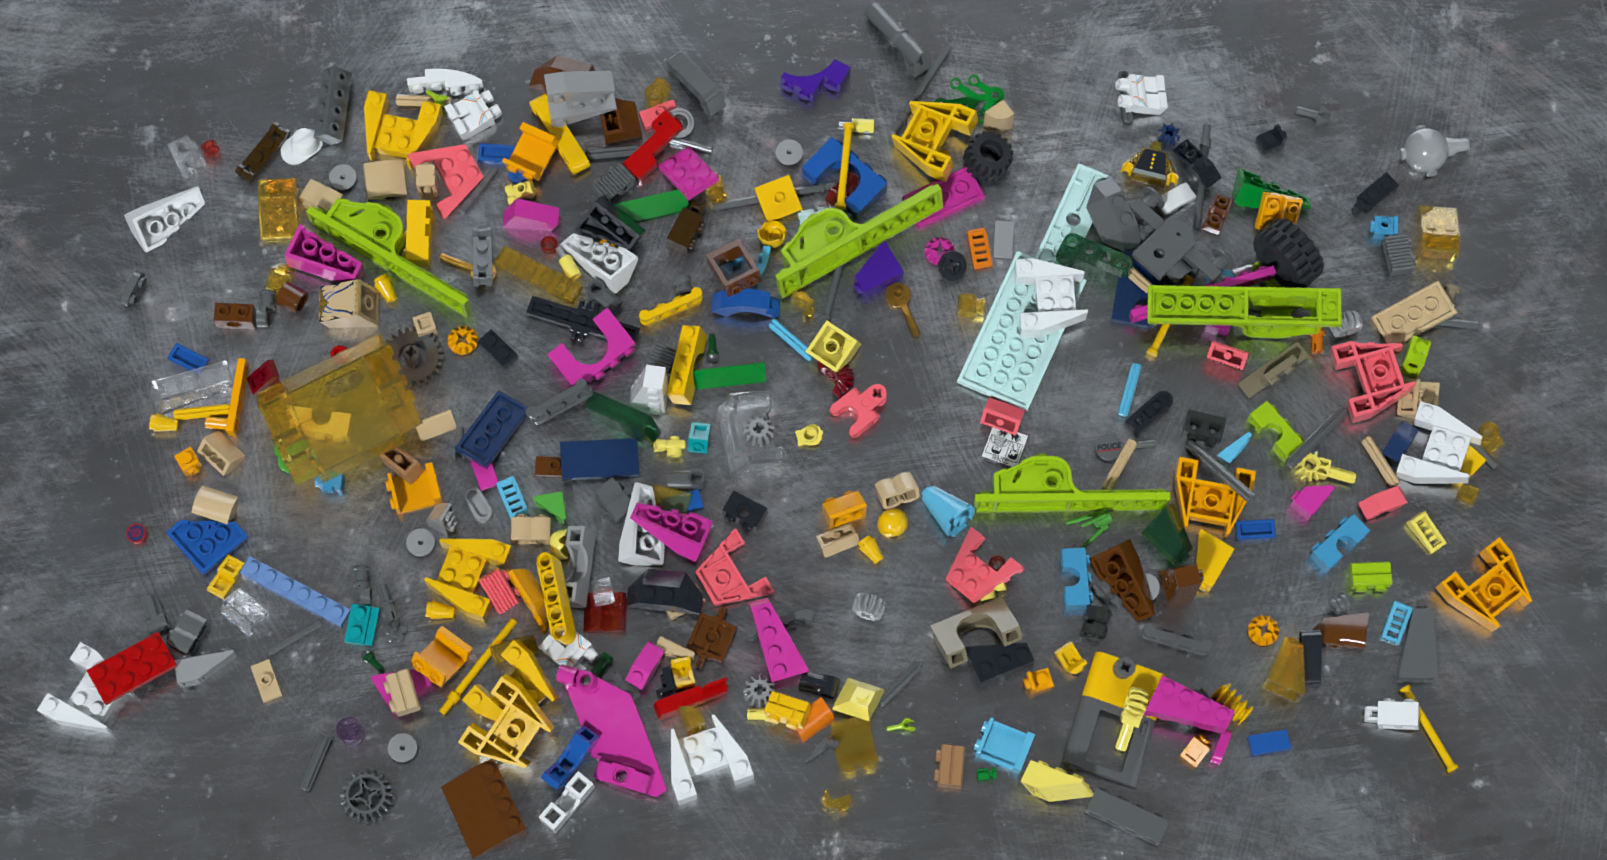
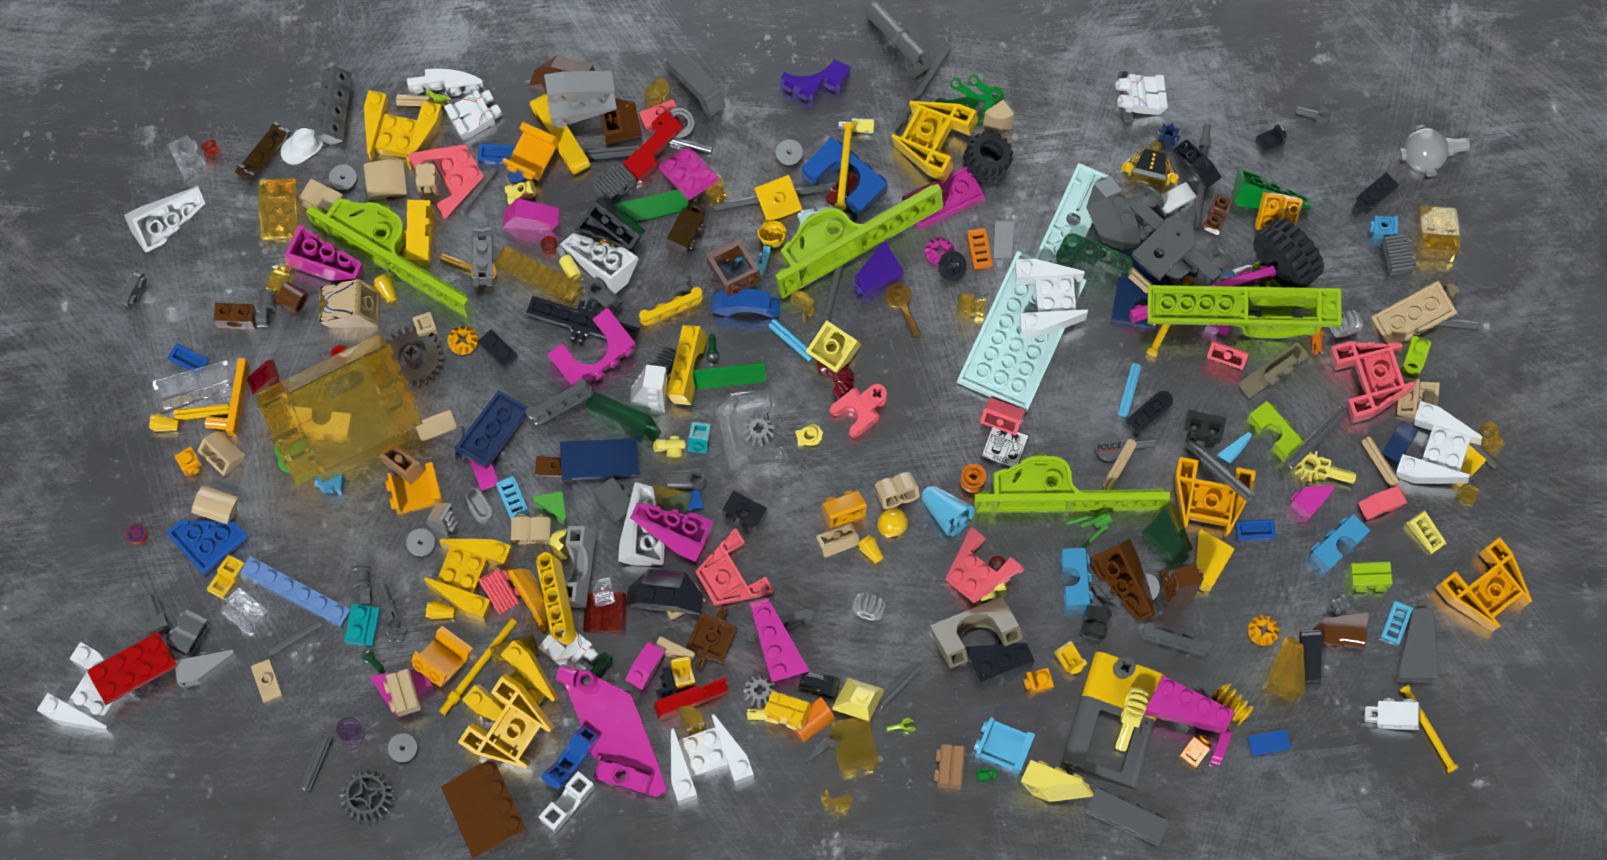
none -> orange wheel [960,464,986,495]

